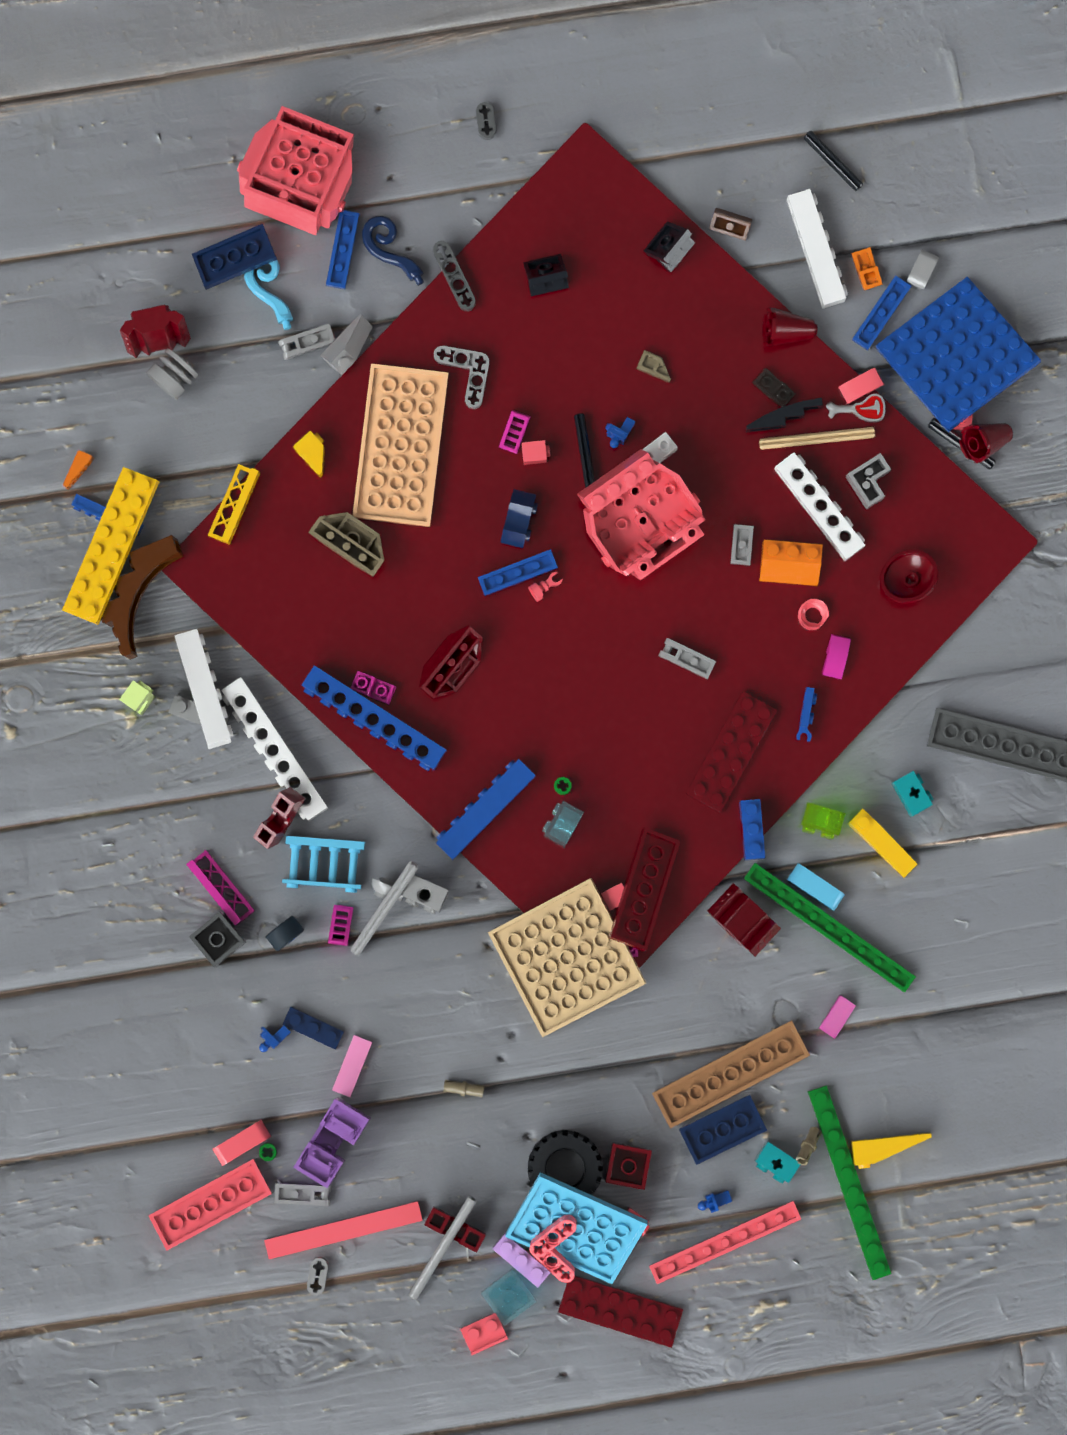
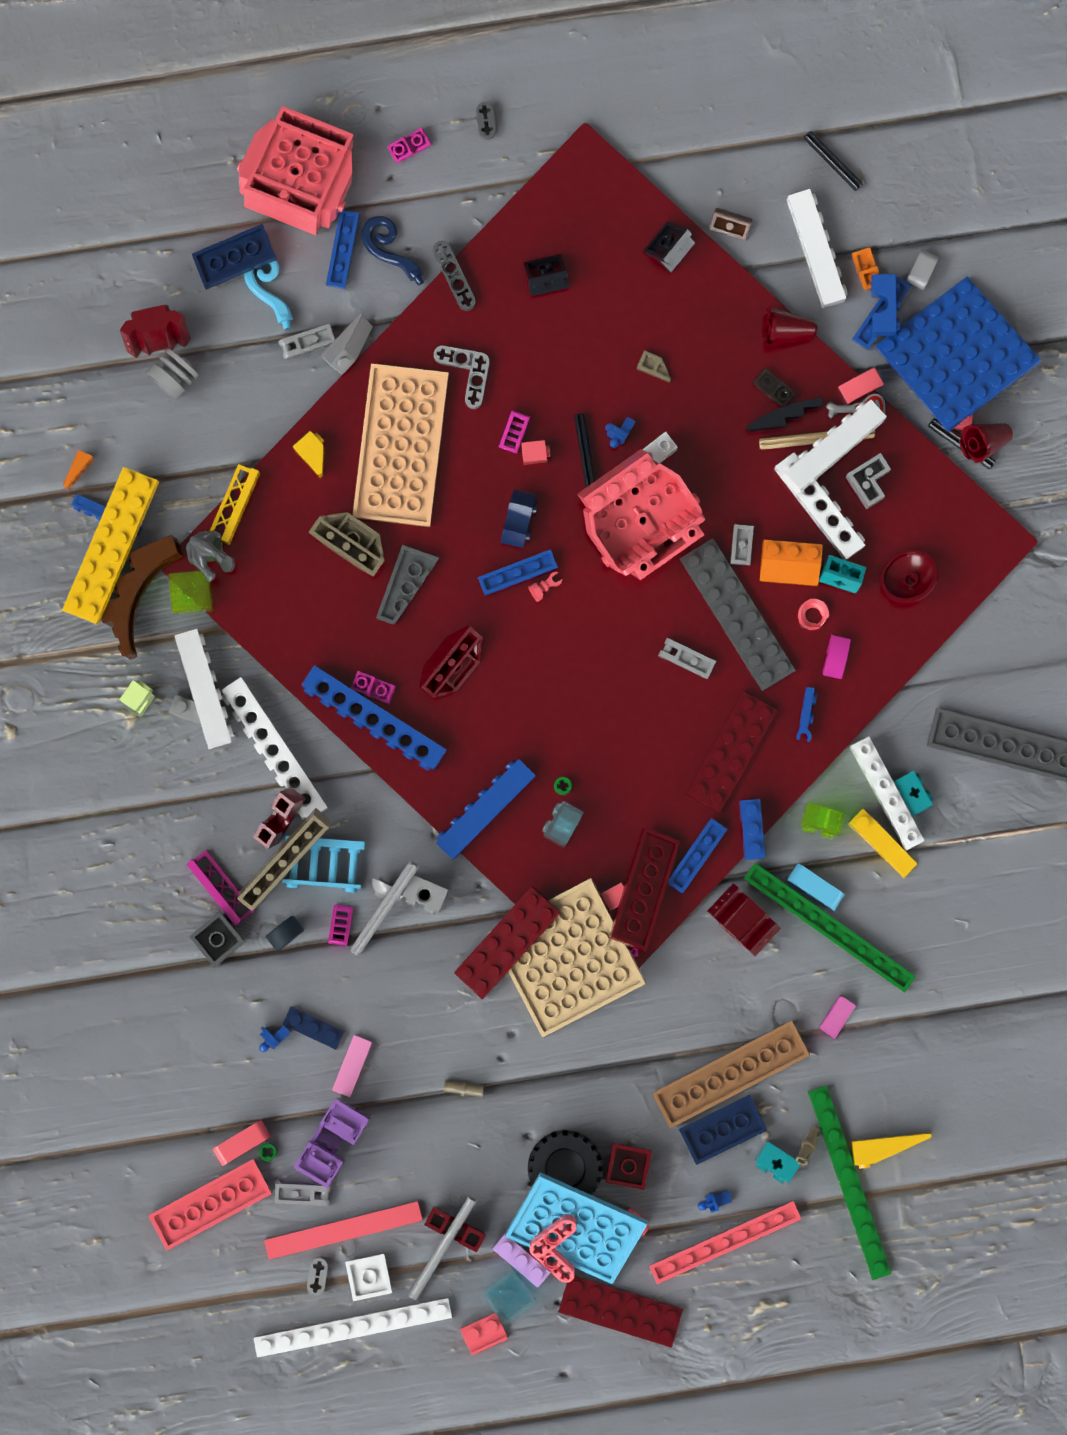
none -> clear neon green brick [168,571,213,615]
none -> dark grey piece [186,531,235,582]
none -> dark tan brick [237,808,331,911]
none -> white plate [254,1298,452,1357]
none -> white plate [345,1253,392,1301]
none -> dark grey wing [376,545,439,625]
none -> dark pink slope [387,127,432,163]
none -> dark red plate [454,886,561,1000]
none -> blue plate [668,818,727,894]
none -> dark grey plate [680,538,796,691]
none -> white brick [782,400,887,495]
none -> teal brick [819,555,866,594]
none -> white brick [850,737,924,851]
none -> blue arch [871,274,900,336]

